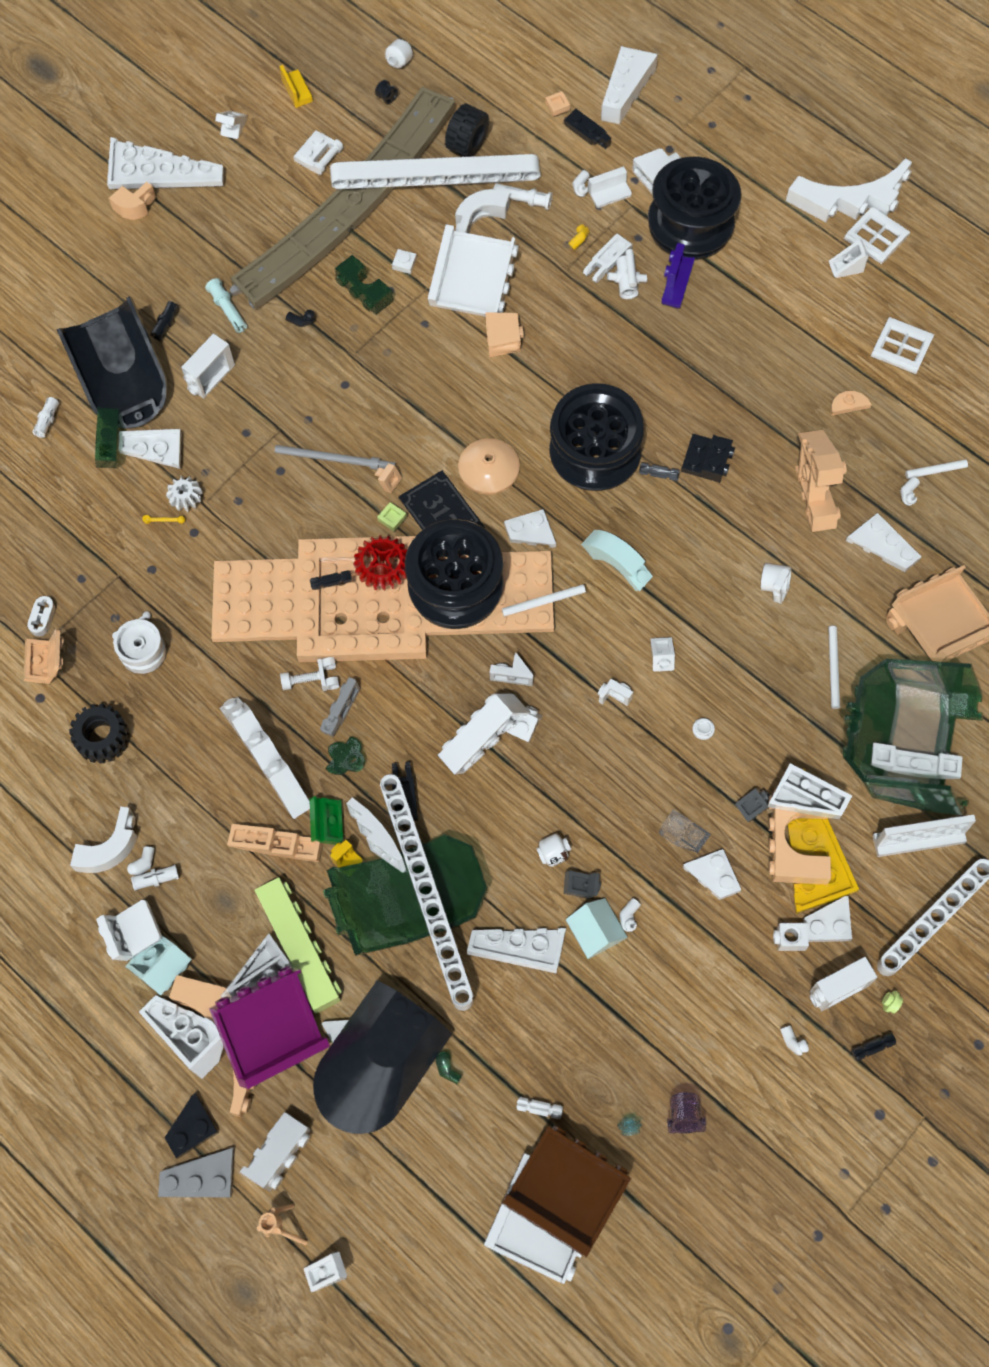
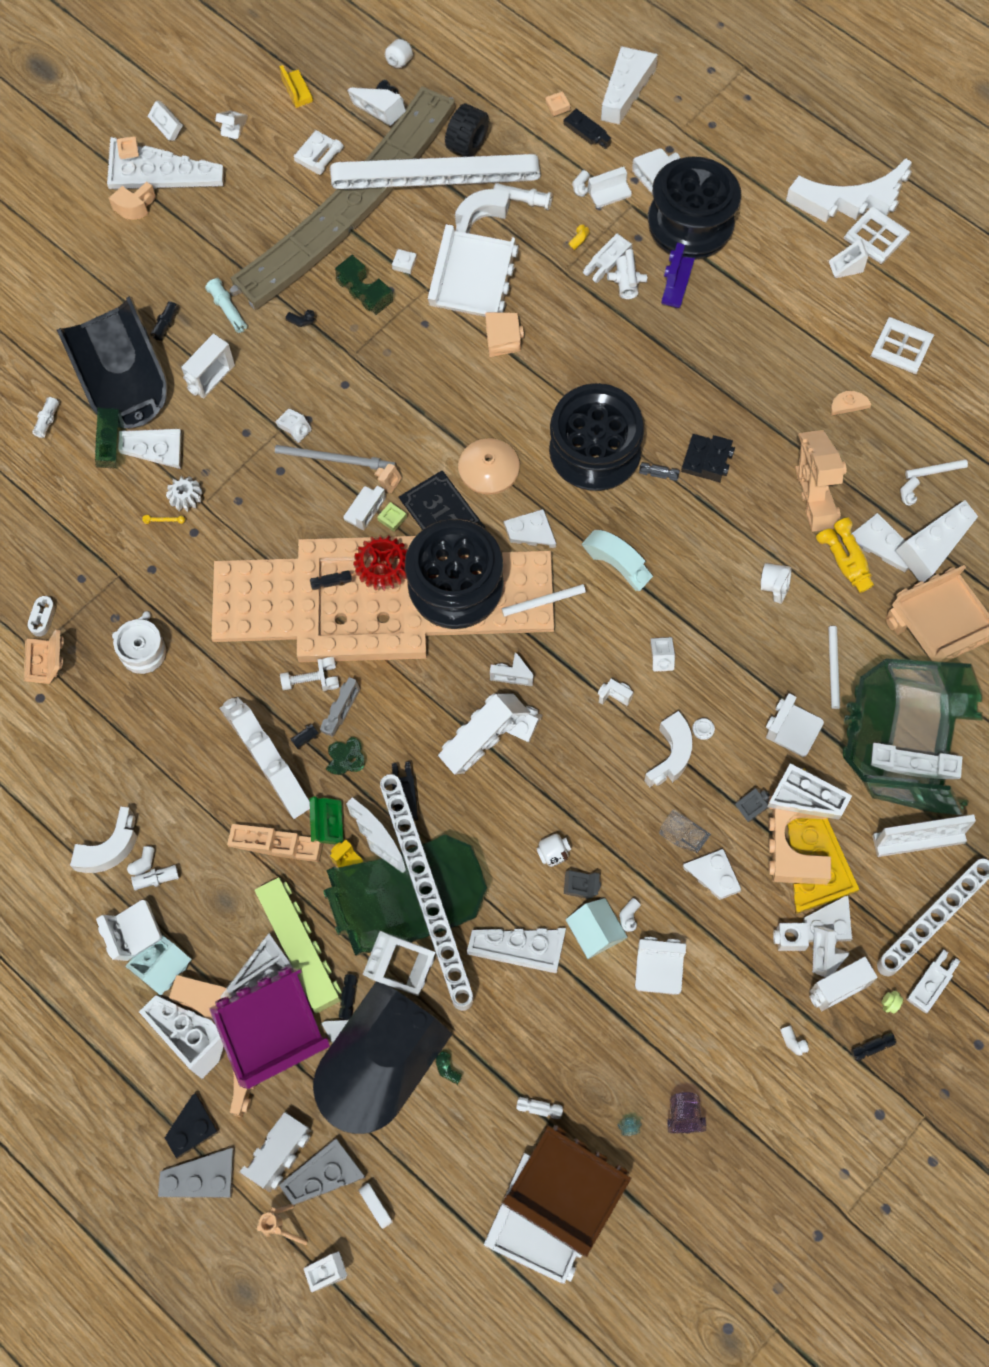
black tyre [69,704,129,764] -> none
none -> light nougat plate [117,136,139,159]
none -> white plate [148,101,183,141]
none -> white bracket [275,409,312,442]
none -> light grey wing [279,1139,365,1205]
none -> black pin [290,723,319,750]
none -> black axle [338,974,357,1020]
none -> white panel [343,486,386,531]
none -> white slope [348,88,406,125]
none -> white beam [359,1183,393,1229]
none -> white window [363,931,435,996]
none -> white bracket [635,937,686,995]
none -> white arch [644,711,692,788]
none -> white bracket [766,694,824,757]
none -> white slope [813,927,849,977]
none -> yellow piece [816,517,874,593]
none -> white wedge [895,500,978,582]
none -> white hinge [907,950,960,1013]

